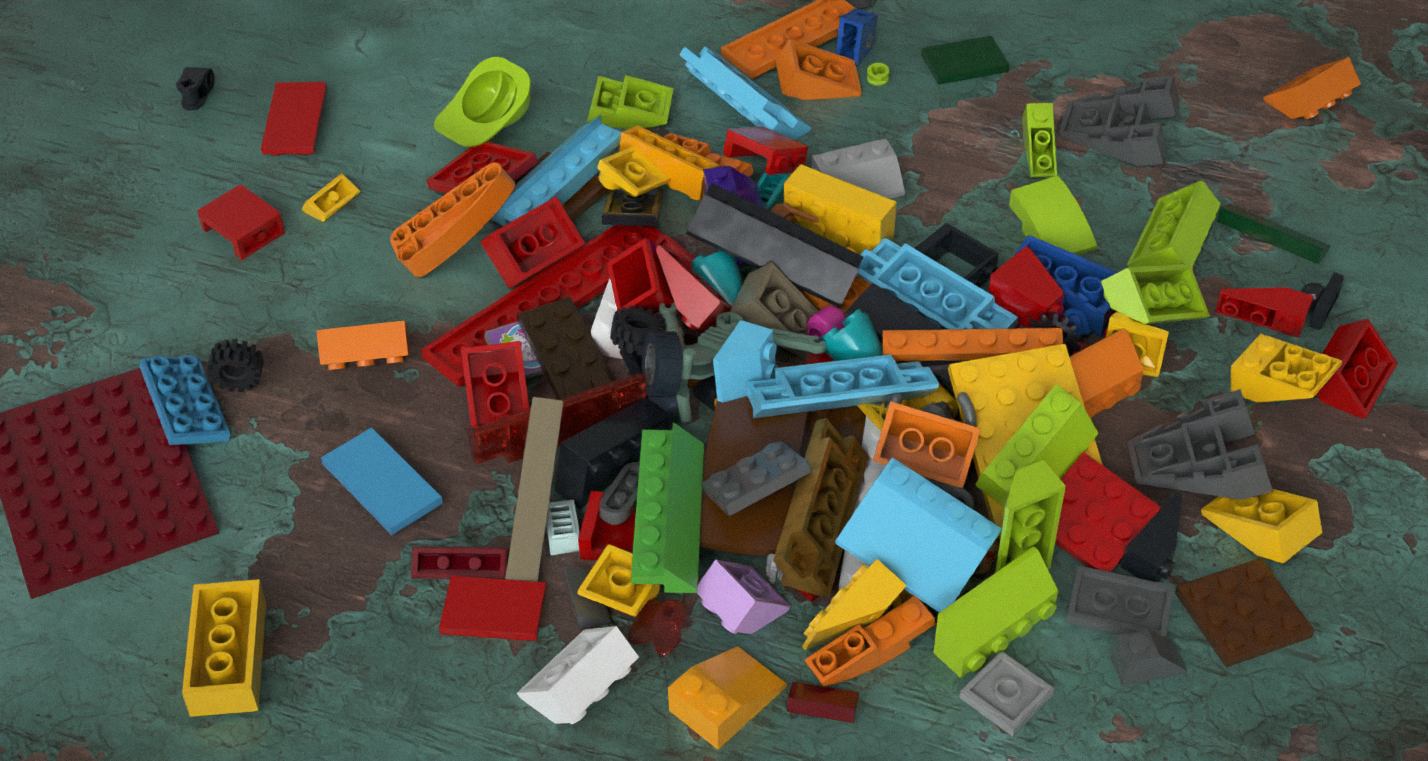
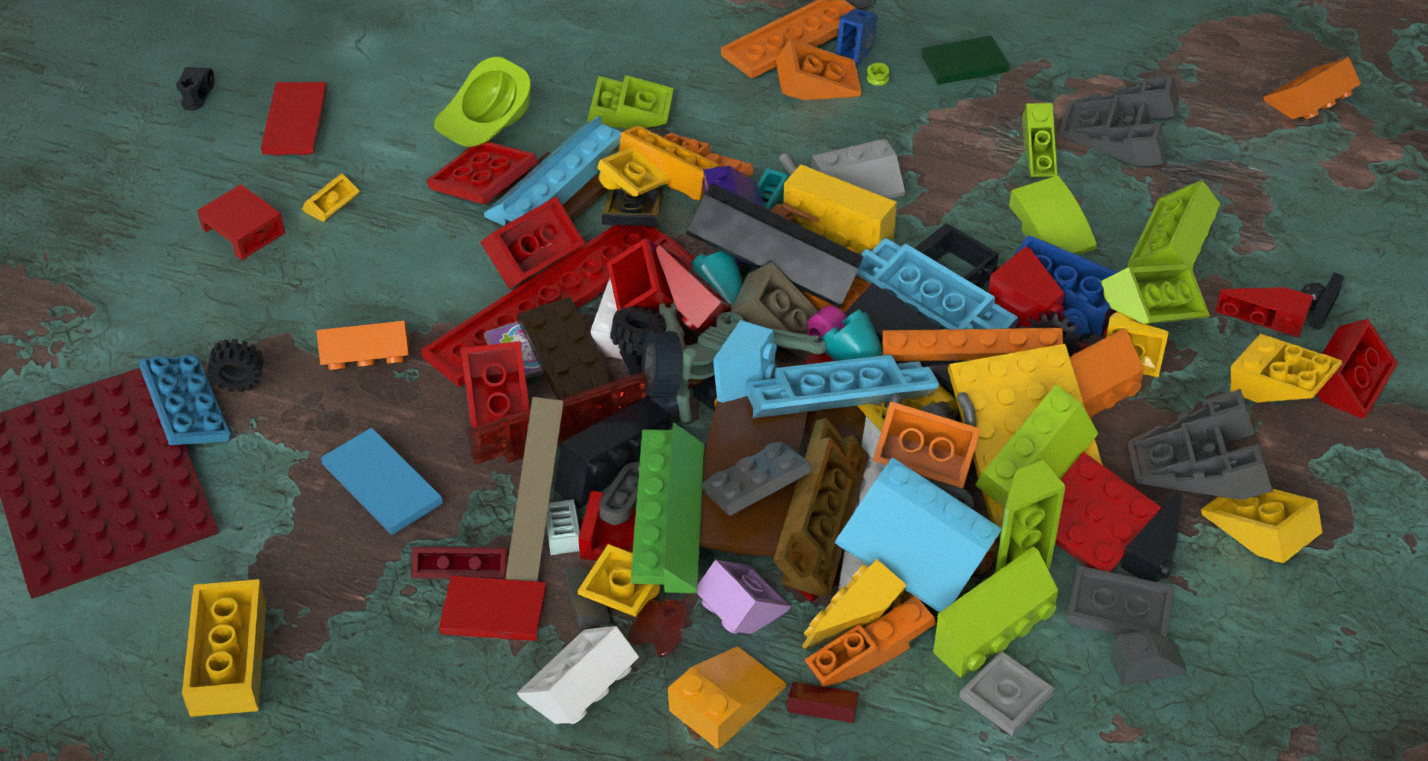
orange beam [390,163,515,278] -> none
medium azure slope [679,46,812,140] -> none
red panel [723,126,809,175] -> none
light grey piece [766,553,783,583] -> none
reddish brown plate [1175,558,1314,668] -> none
dark green slope [1217,204,1330,264] -> none

